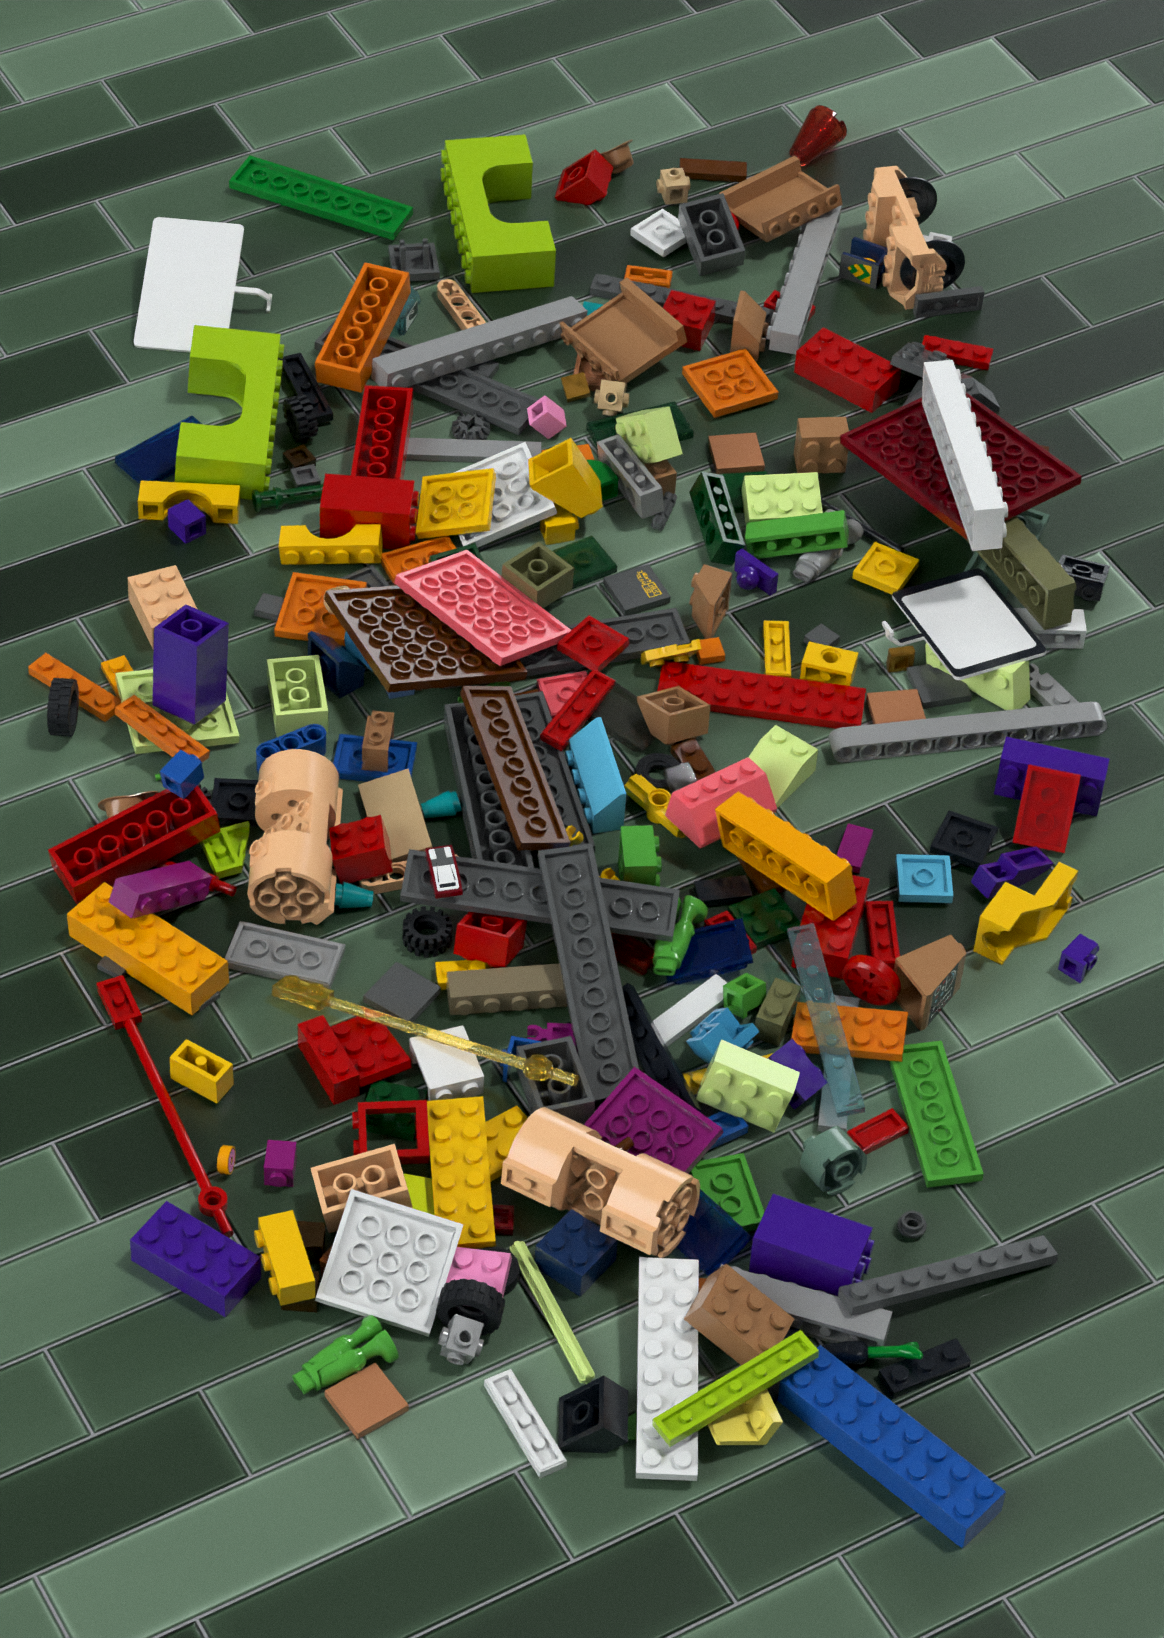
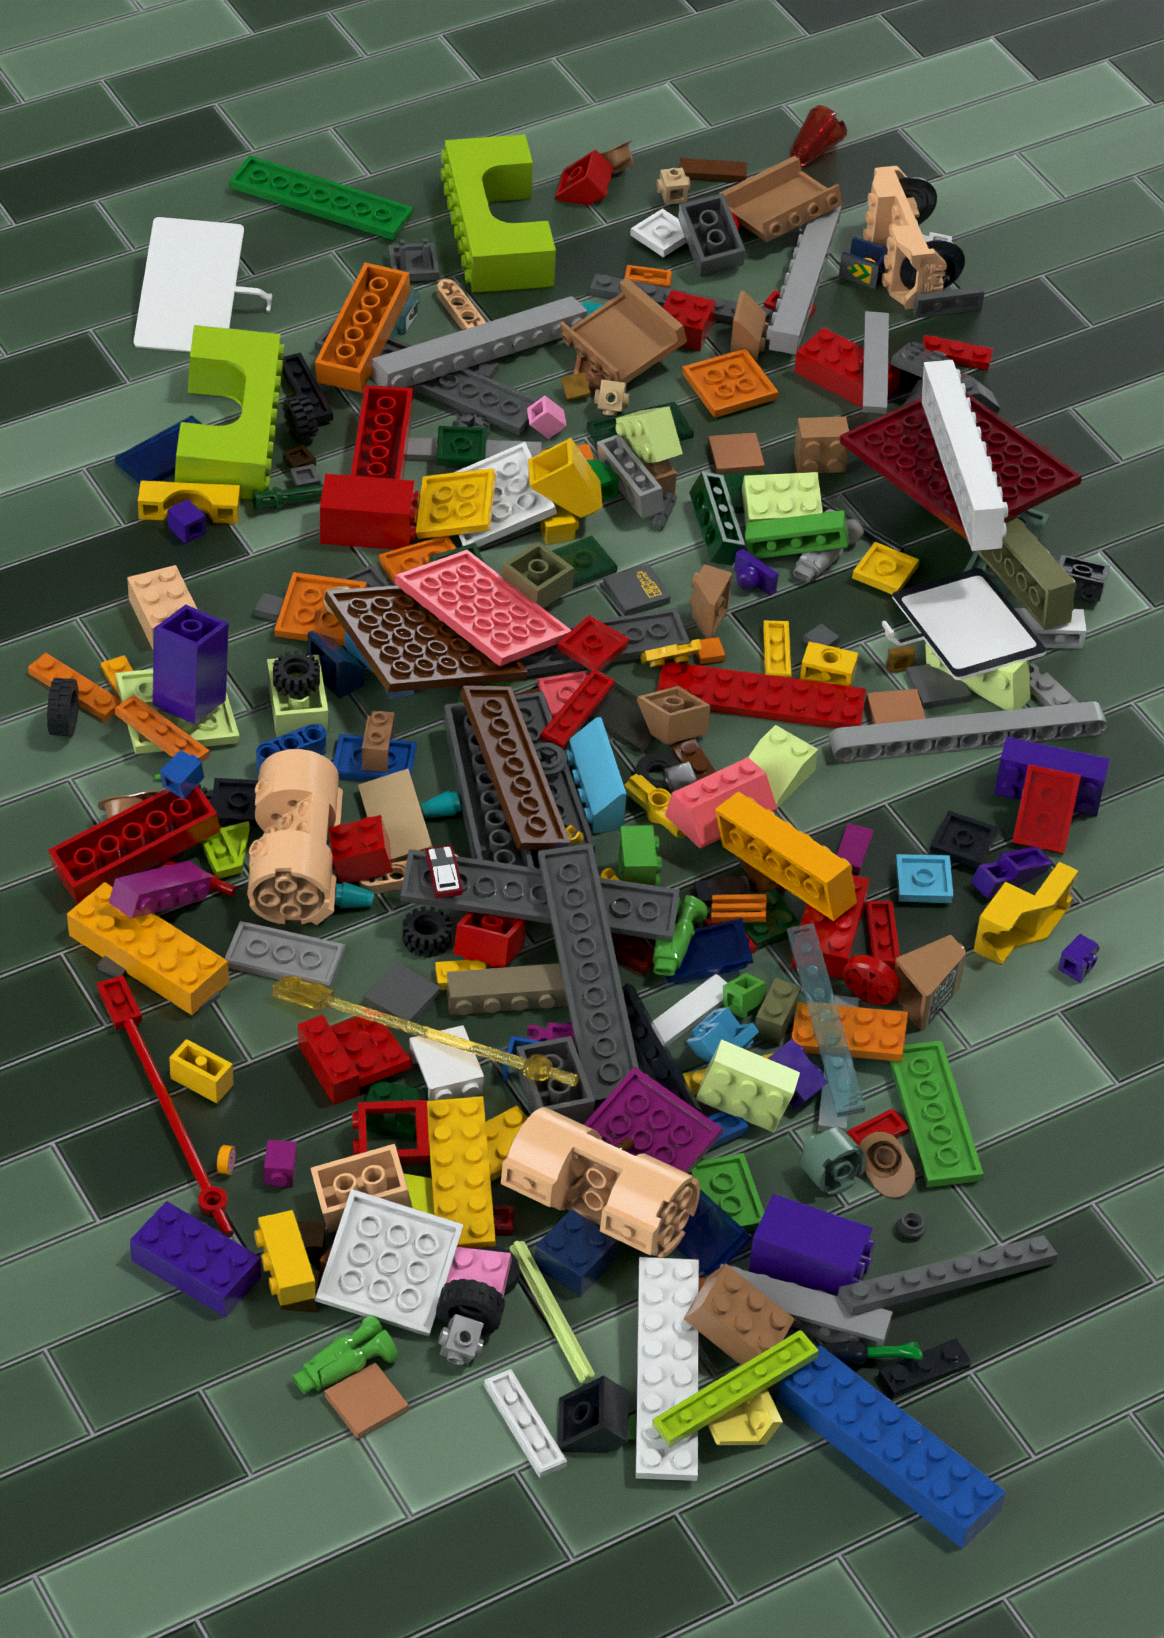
yellow arch [278,524,383,565] -> none
none -> black tyre [273,651,320,699]
none -> dark green plate [436,426,487,467]
none -> dark grey gear [534,742,567,778]
none -> orange tile [711,894,767,923]
none -> medium nougat piece [859,1132,915,1198]
none -> light grey tile [862,311,889,414]

